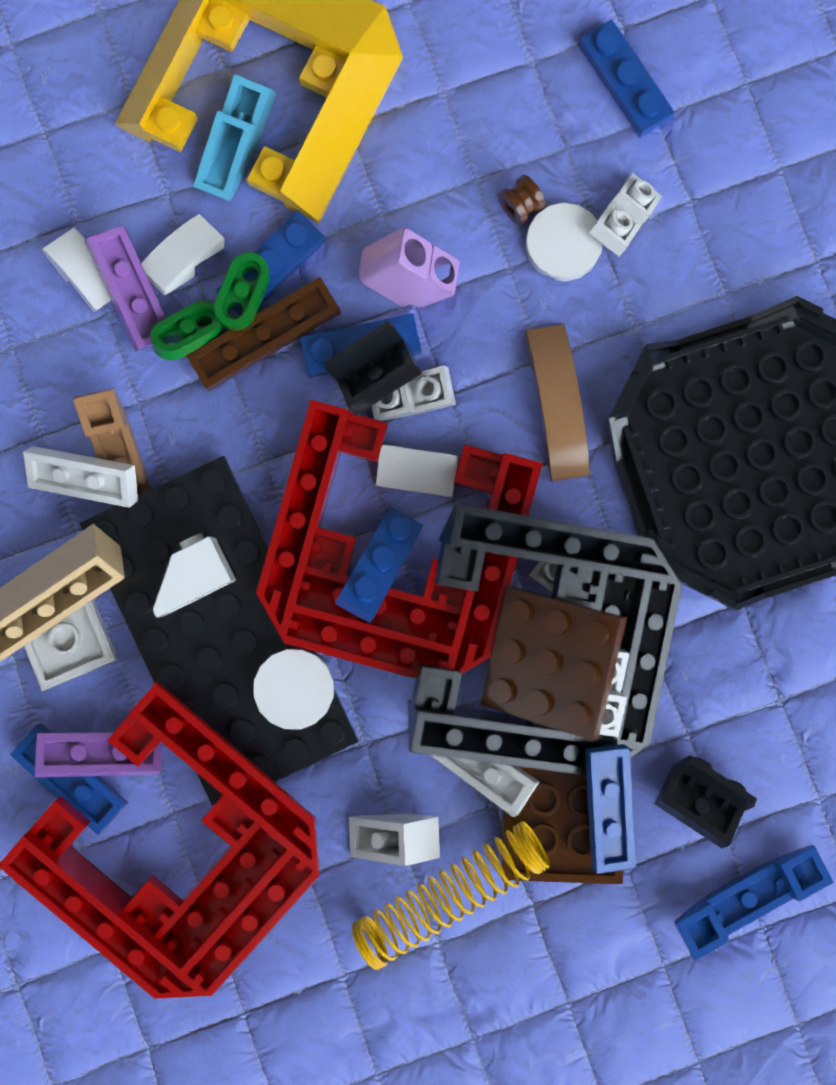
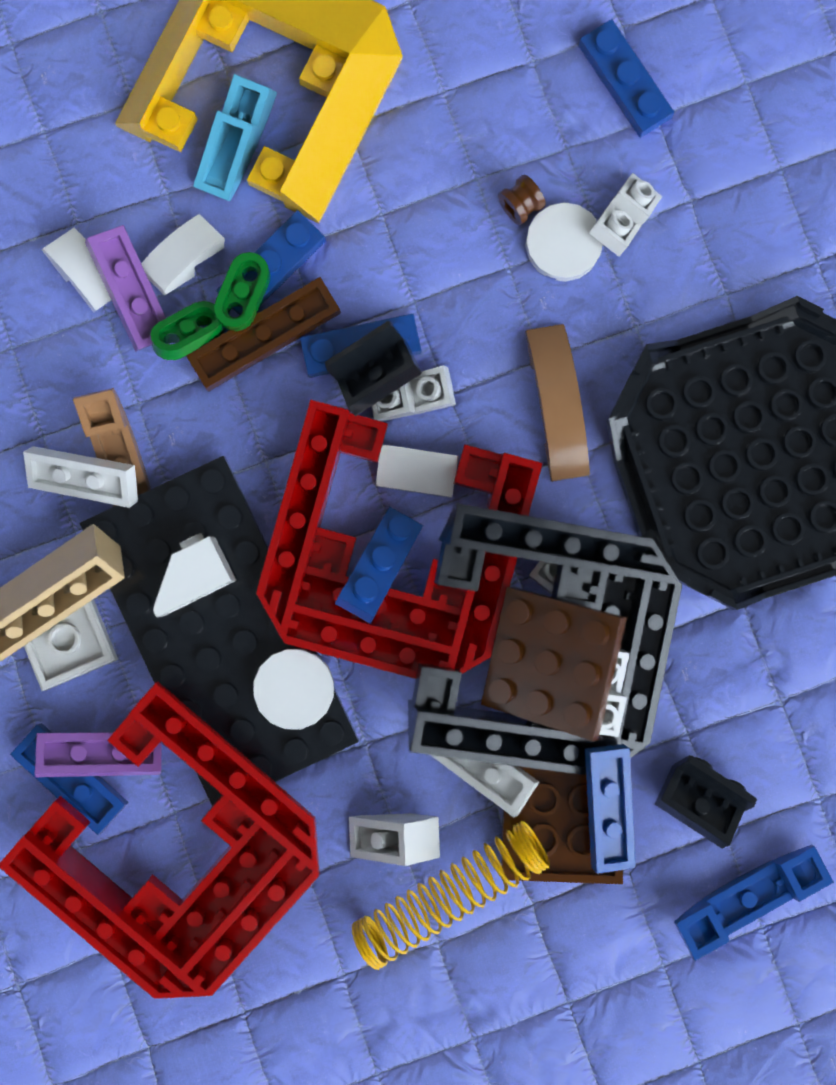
lavender piece [359,227,460,307] -> none

